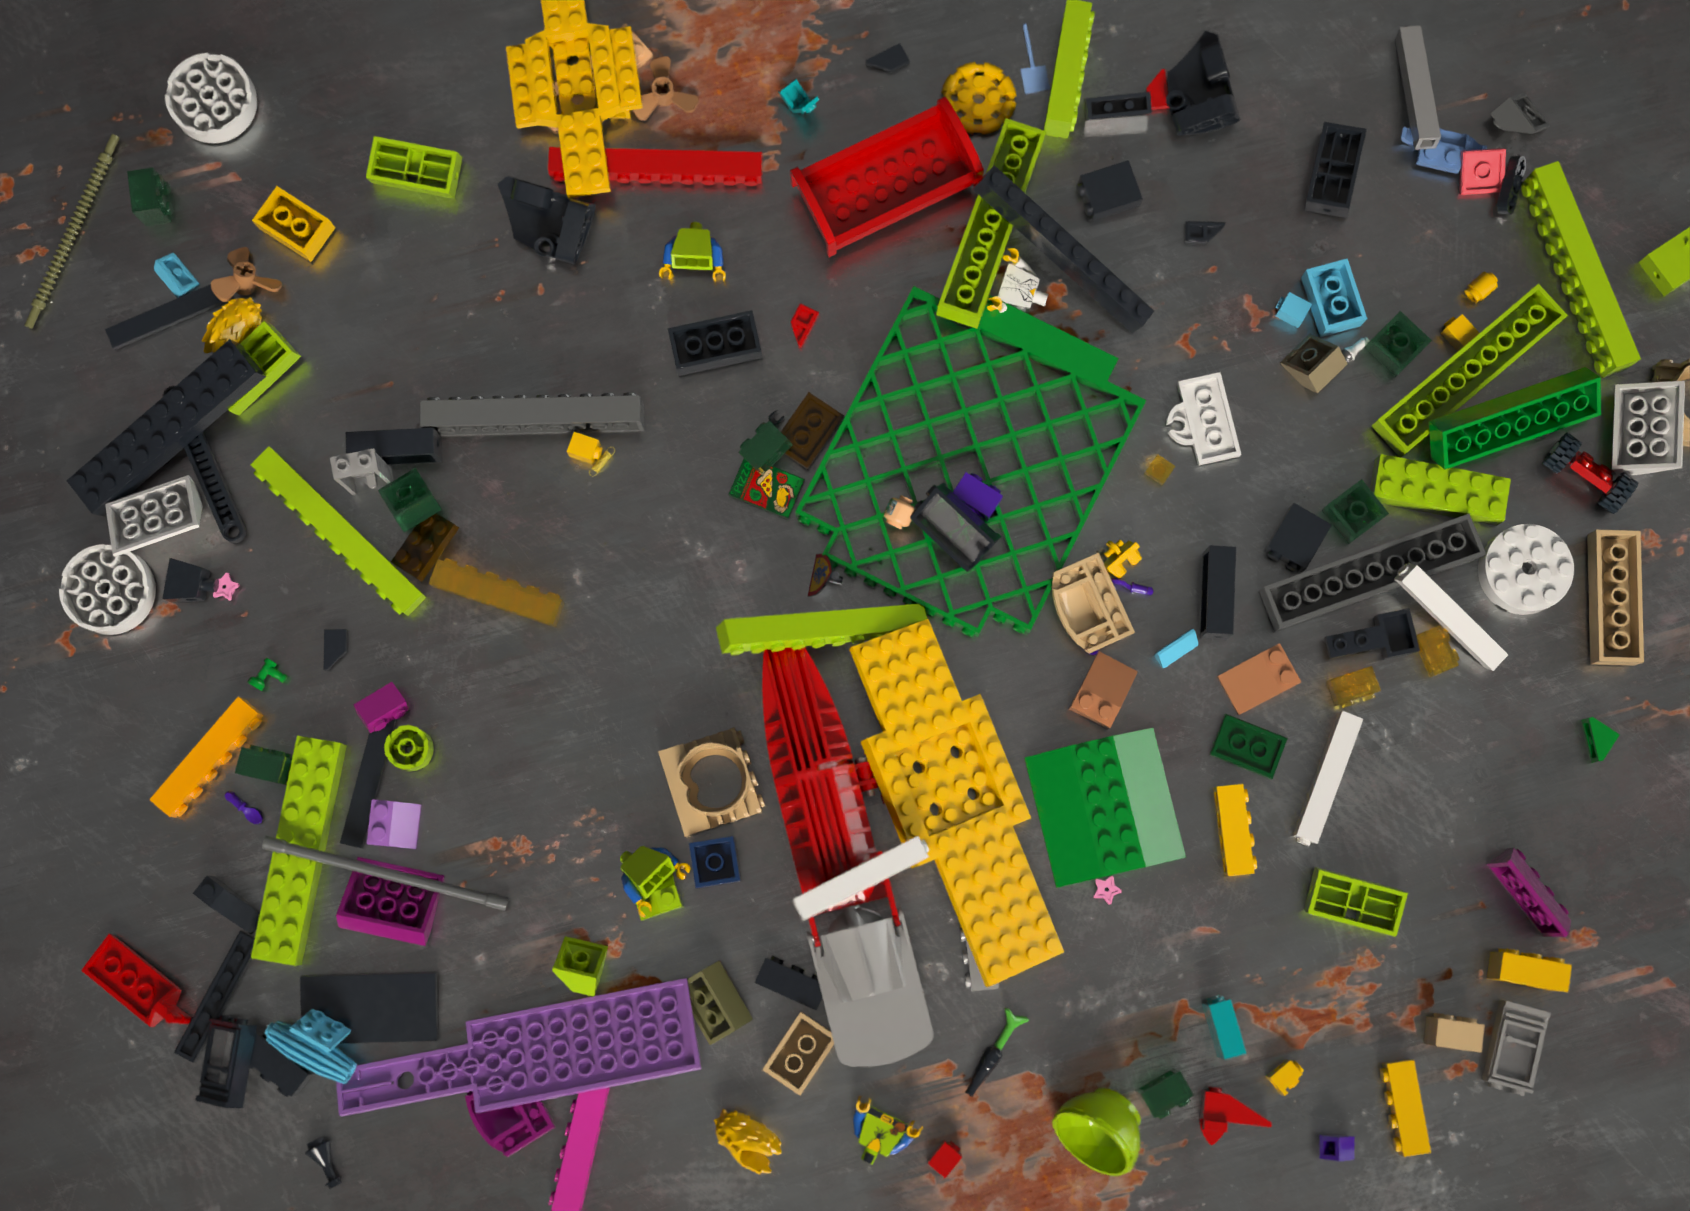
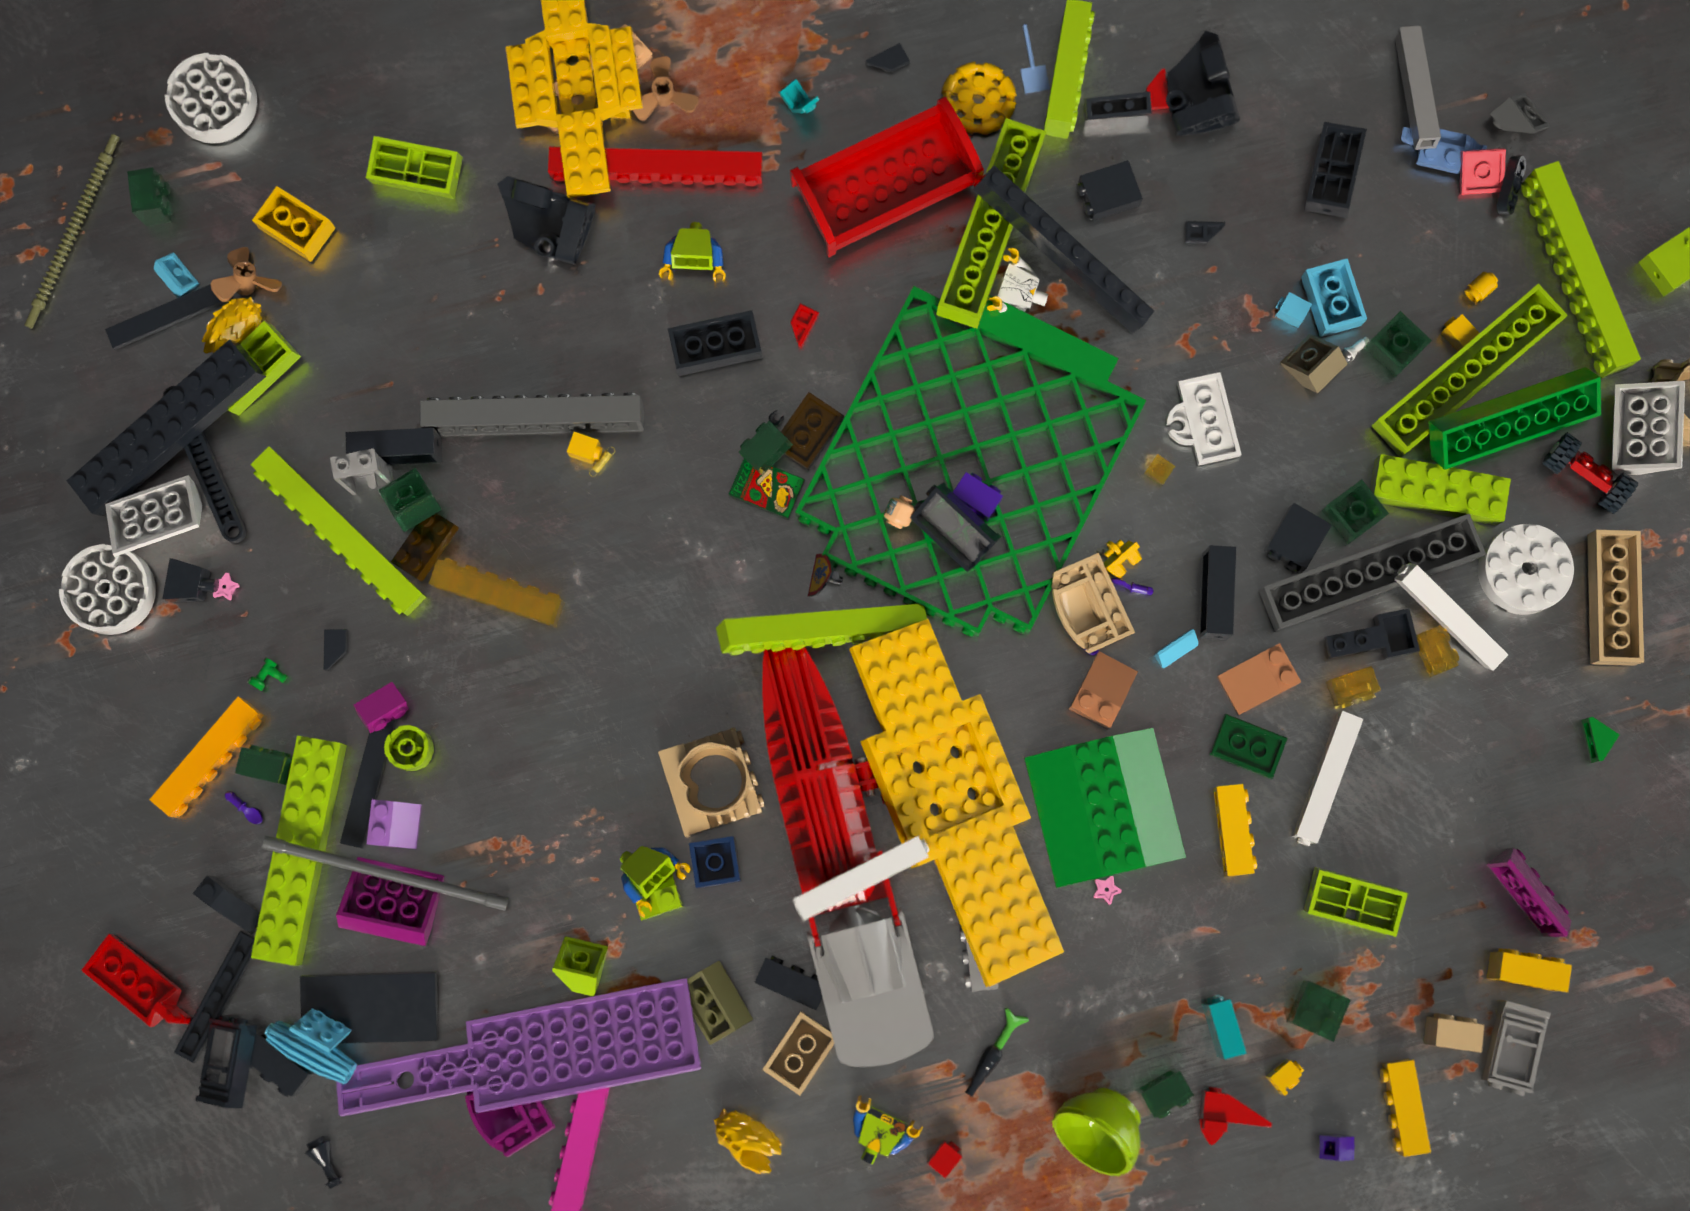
none -> clear green brick [1286,980,1351,1042]

